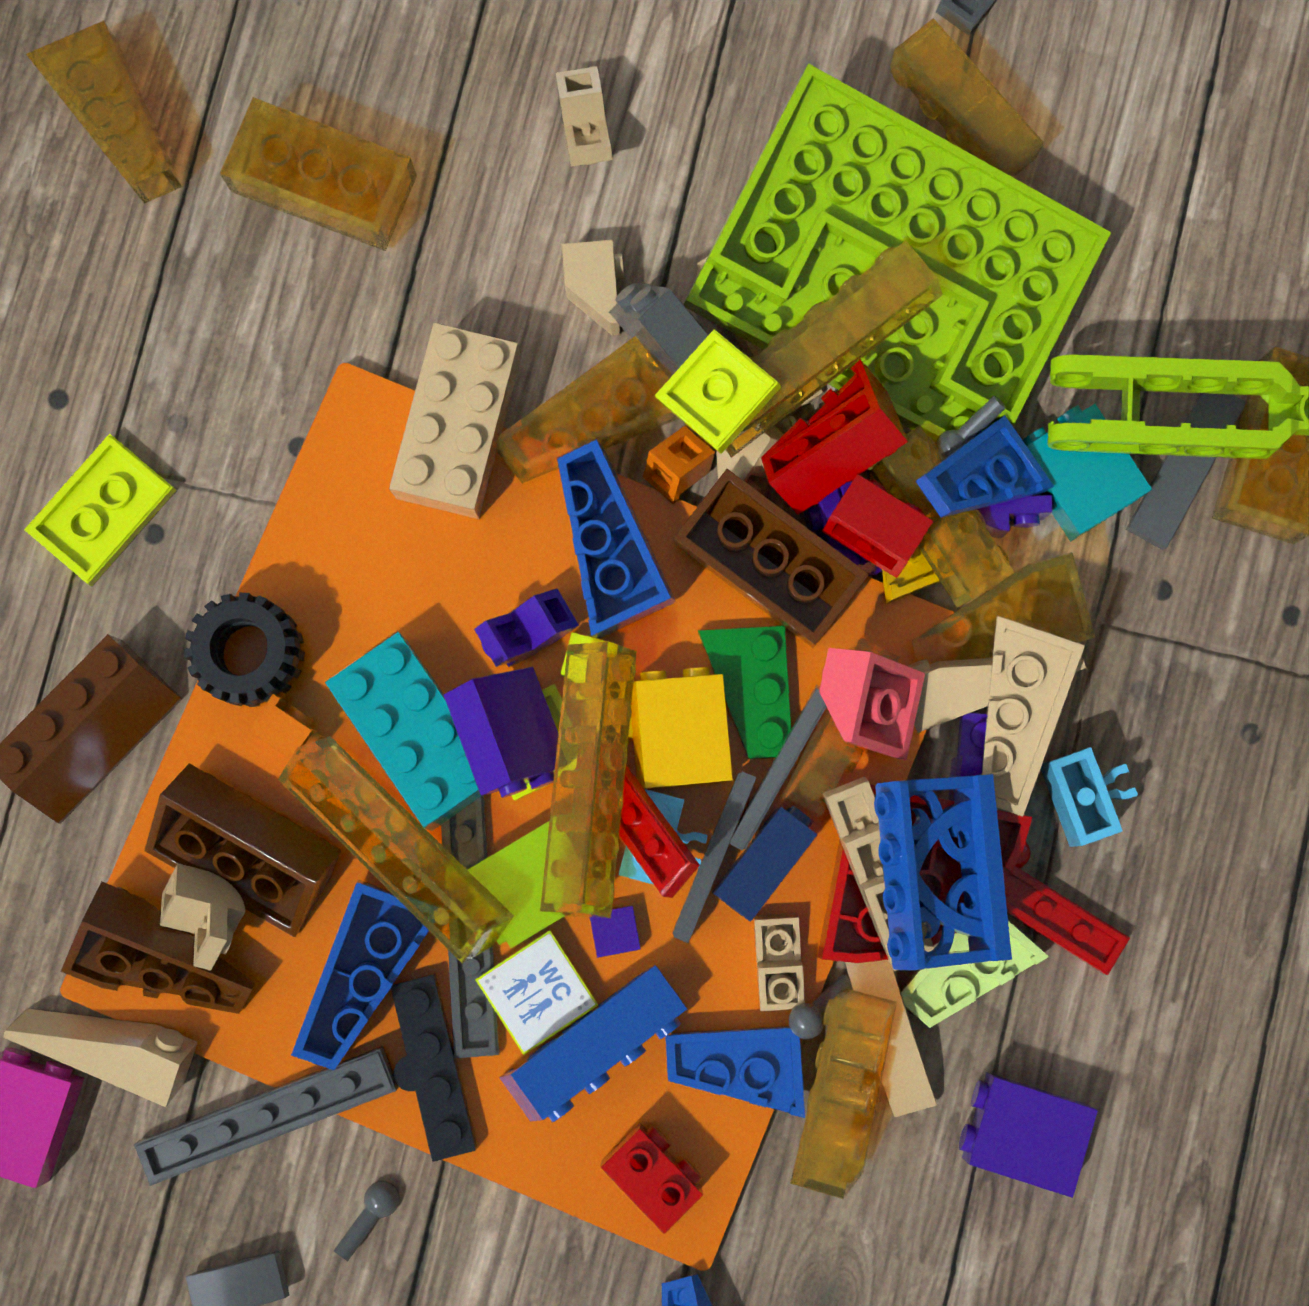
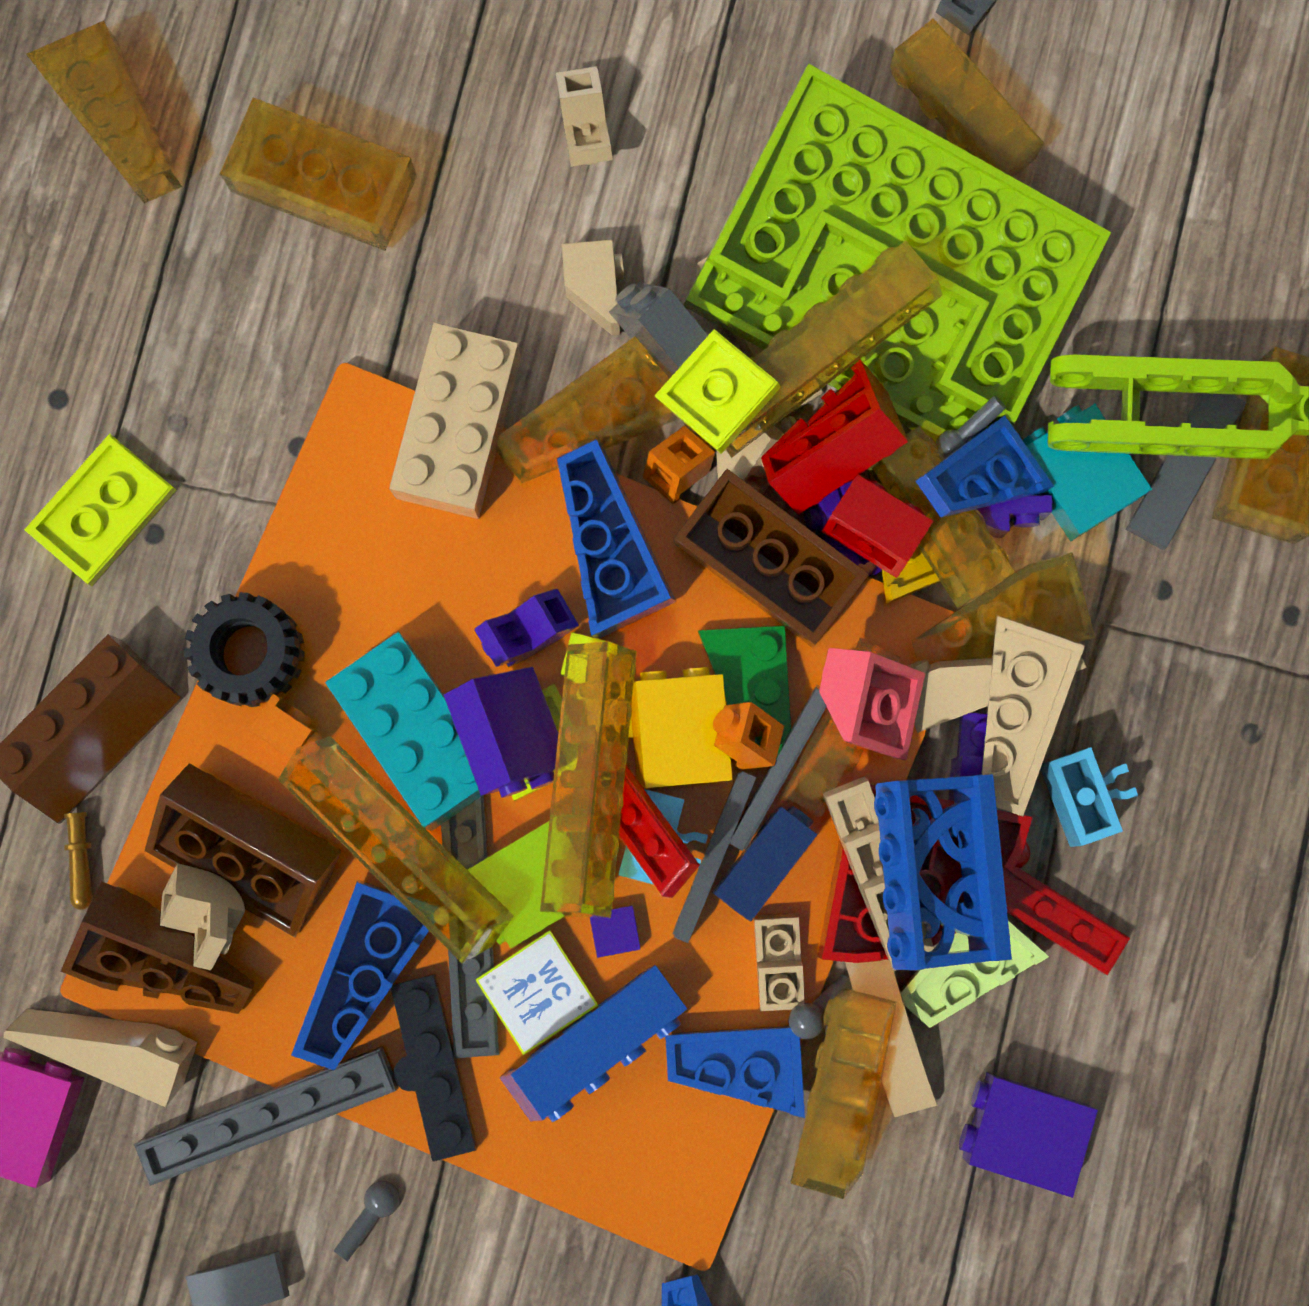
red brick [600,1123,703,1234] -> none
none -> pearl gold piece [64,812,93,910]
none -> orange brick [713,702,784,770]

